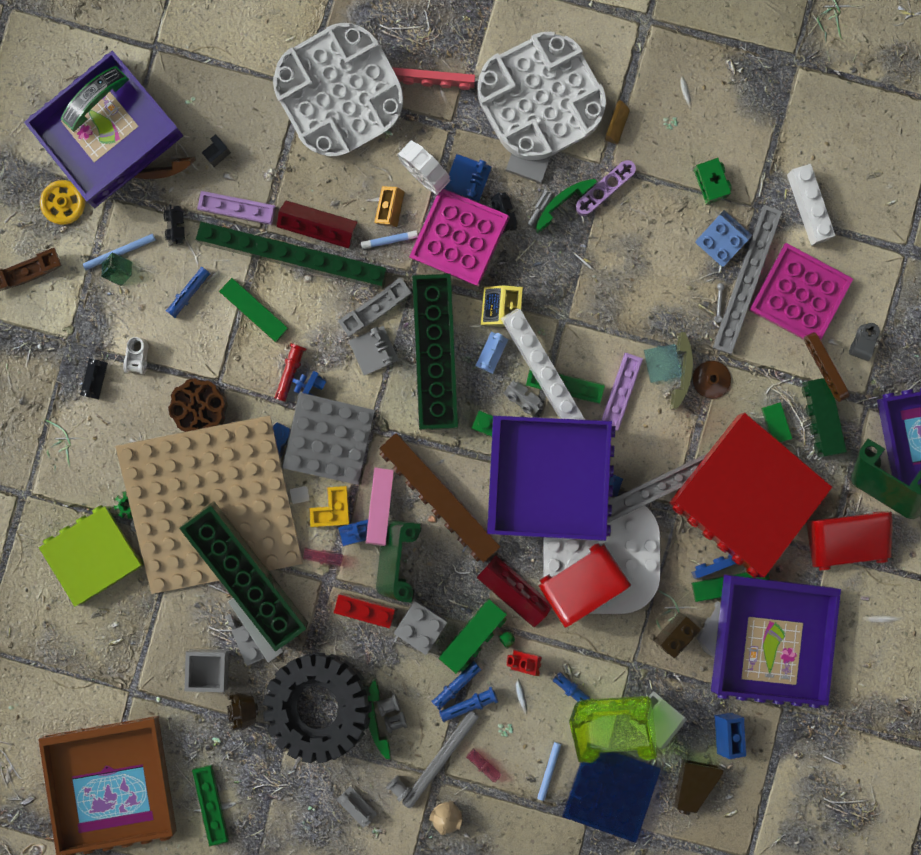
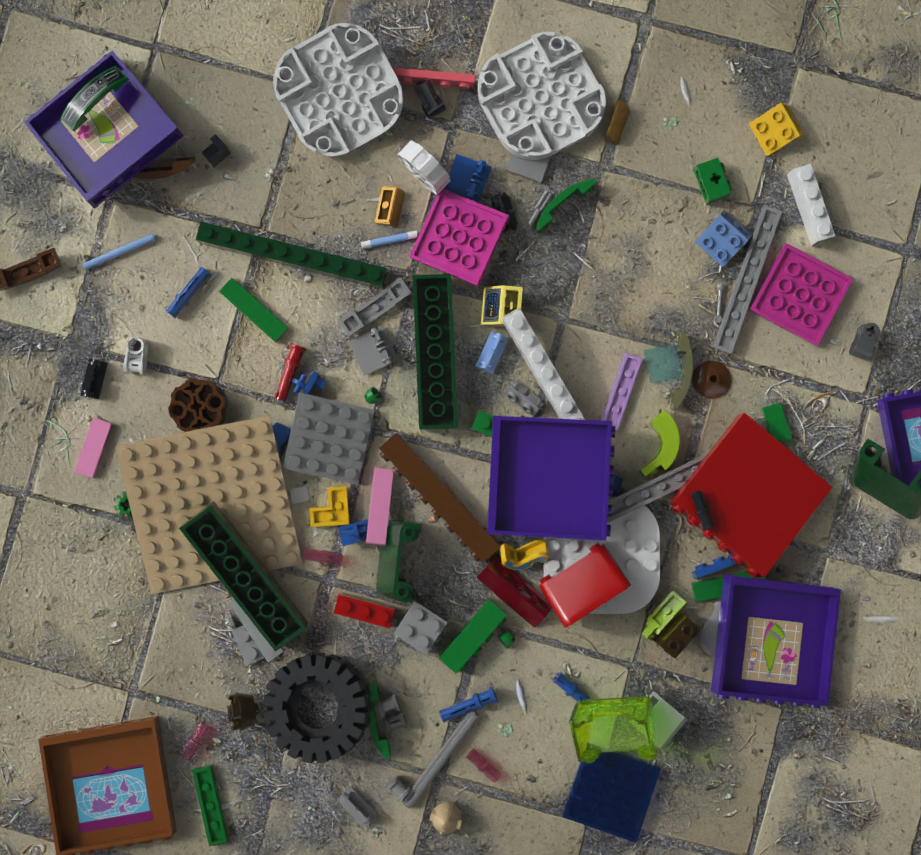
lime panel [38,505,144,607] -> none
yellow plate [40,180,85,225] -> none
clear green panel [101,252,132,286] -> none
black hinge [163,204,185,246] -> none
light grey piece [184,649,229,692] -> none
lavender tile [197,191,276,225] -> none
dark red panel [277,200,357,249] -> none
blue pin [431,661,482,710] -> none
red hips [506,650,542,676] -> none
green plate [526,370,605,404] -> none
light blue bar [537,742,562,801] -> none
lavender beam [575,160,636,216] -> none
dark brown slope [674,759,724,815] -> none
blue brick [715,713,746,759] -> none
dark green brick [802,378,847,457] -> none
reddish brown beam [804,332,849,402] -> none
red windscreen [806,511,893,570] -> none
none -> bright pink tile [74,417,113,478]
none -> clear pink axle [181,722,210,761]
none -> green hinge [364,387,381,404]
none -> black piece [413,78,446,119]
none -> yellow animal [500,539,549,570]
none -> lime arch [639,410,680,477]
none -> lime hinge [642,591,688,641]
none -> black axle [691,490,715,530]
none -> yellow bracket [749,103,805,156]

